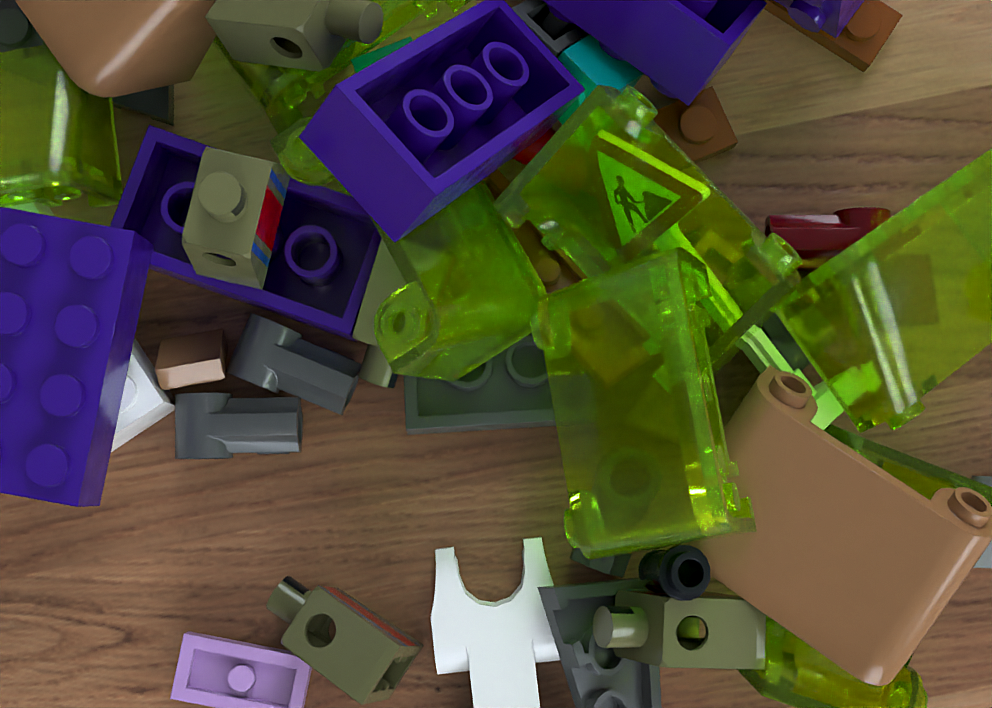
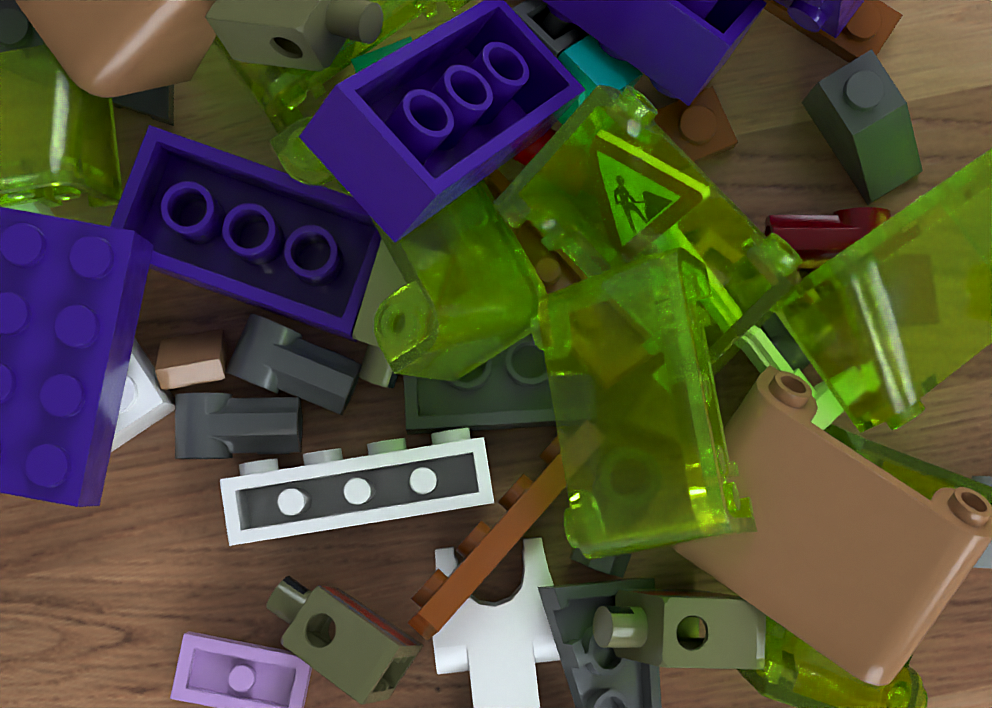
olive torso [182,147,292,290] -> none
black pin [638,545,710,601] -> none
none -> white brick [220,428,494,546]
none -> dark orange plate [407,420,609,640]
none -> slope [801,49,923,205]

